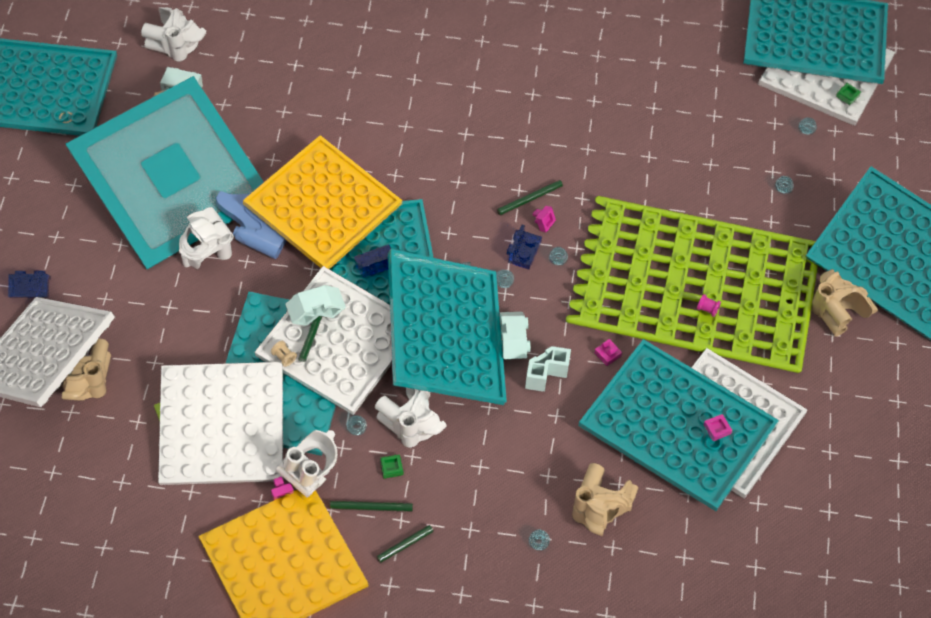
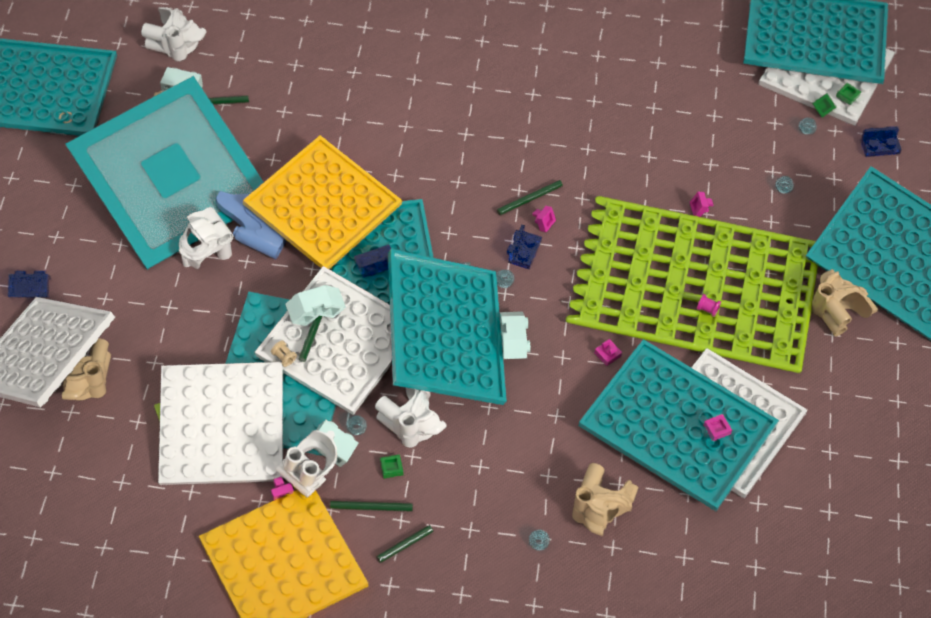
light aqua brick [525,346,571,392] -> none
clear light blue plate [549,247,568,265] -> none
none -> dark green bar [209,95,249,105]
none -> light aqua brick [314,420,358,467]
none -> dark pink tile [689,191,713,217]
none -> green tile [812,93,837,118]
none -> clear blue bracket [860,126,902,157]

